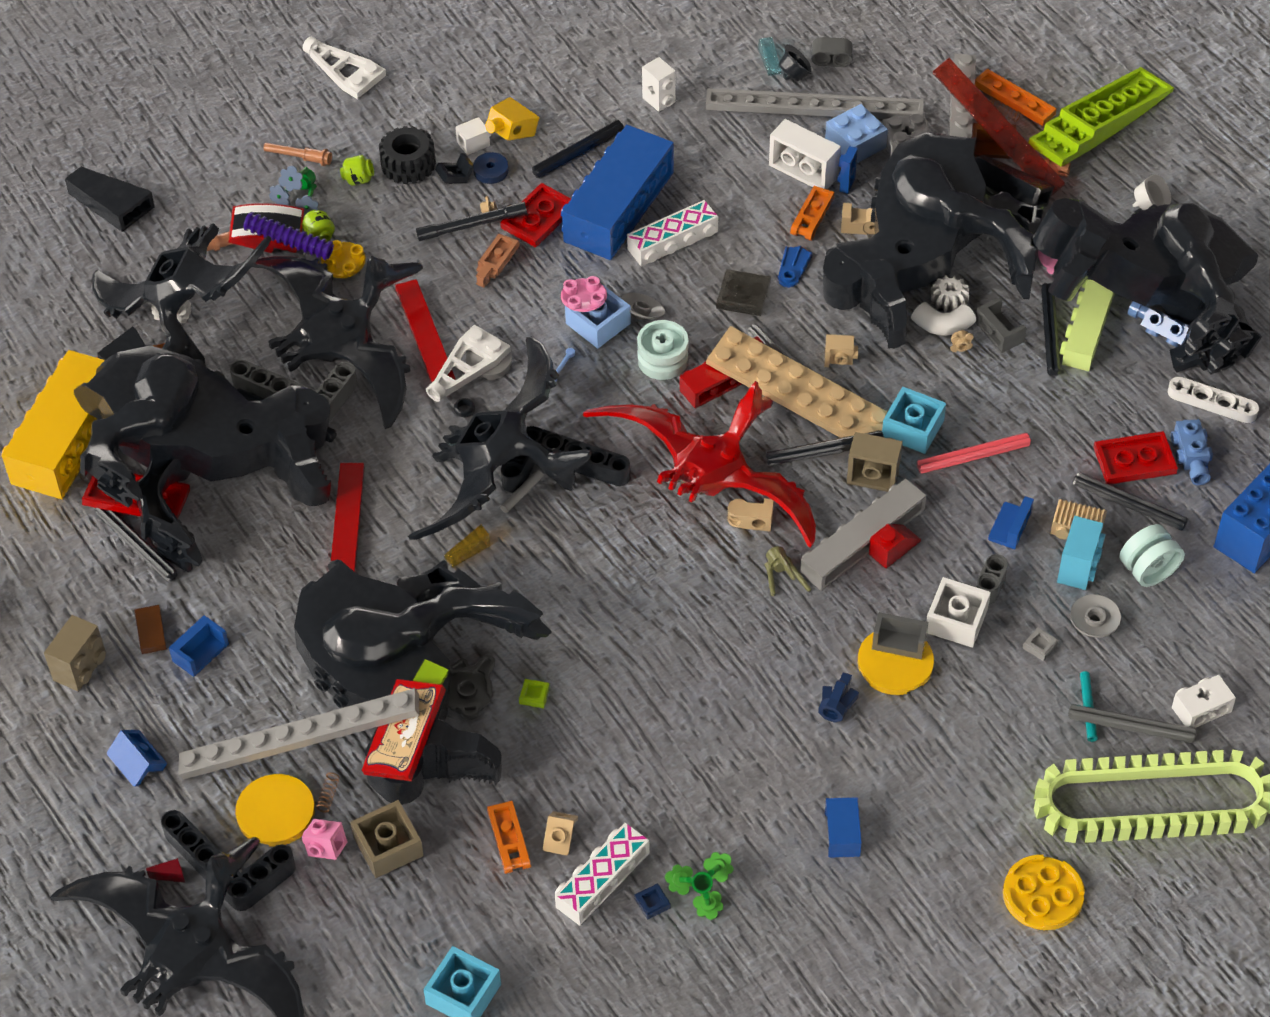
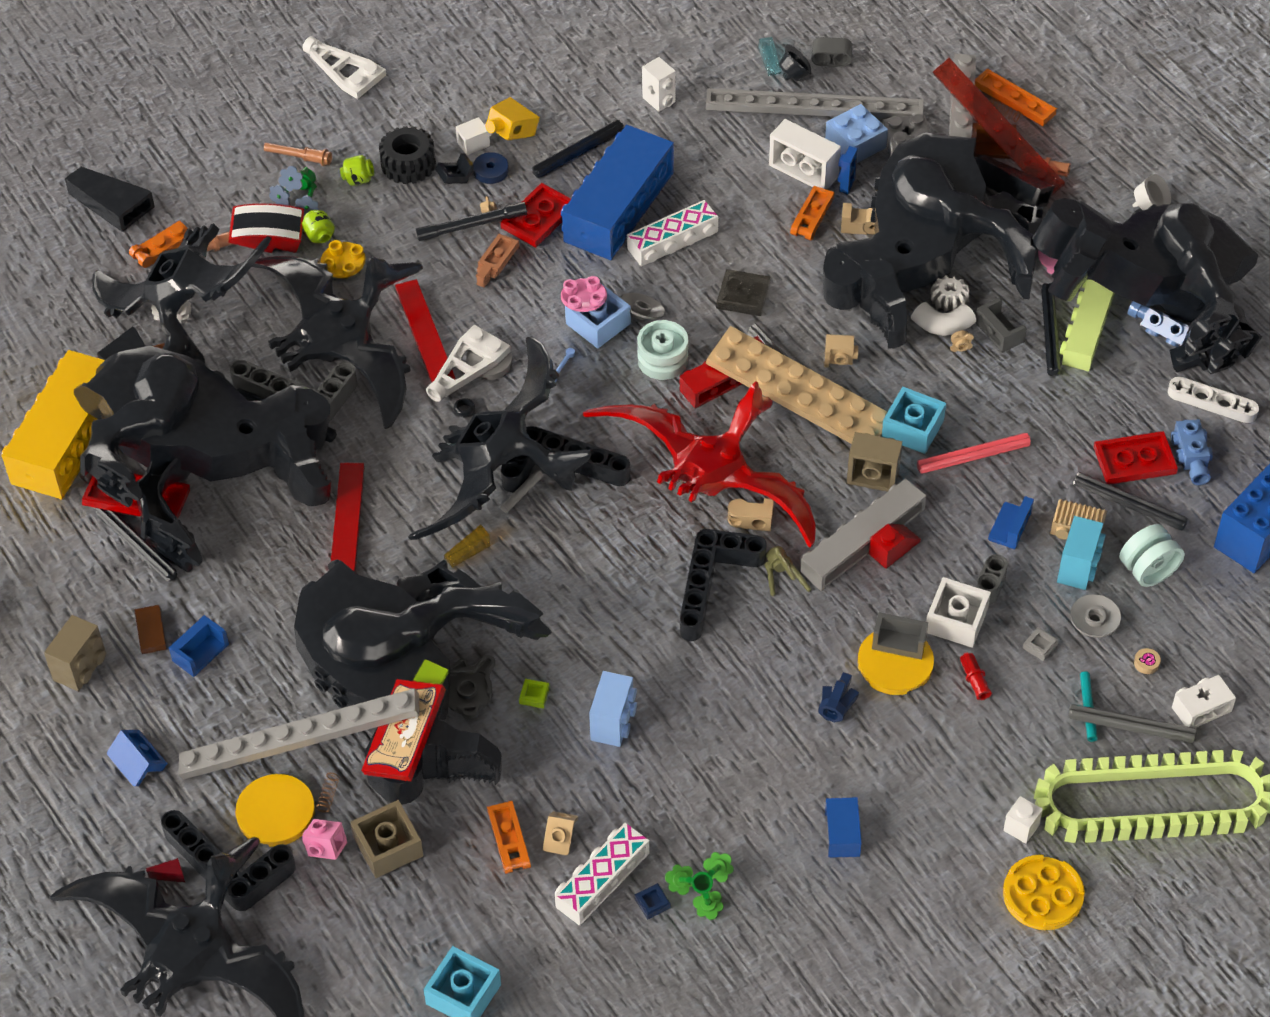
dark purple piece [243,211,334,261] -> none
black axle [766,430,884,466] -> none
blue piece [778,246,812,288] -> none
lime slope [1028,67,1174,167] -> none
none -> orange plate [129,220,188,268]
none -> light blue brick [589,671,637,747]
none -> black beam [680,529,767,641]
none -> red axle [960,652,992,700]
none -> white brick [1003,796,1043,844]
none -> tan tile [1134,648,1161,674]

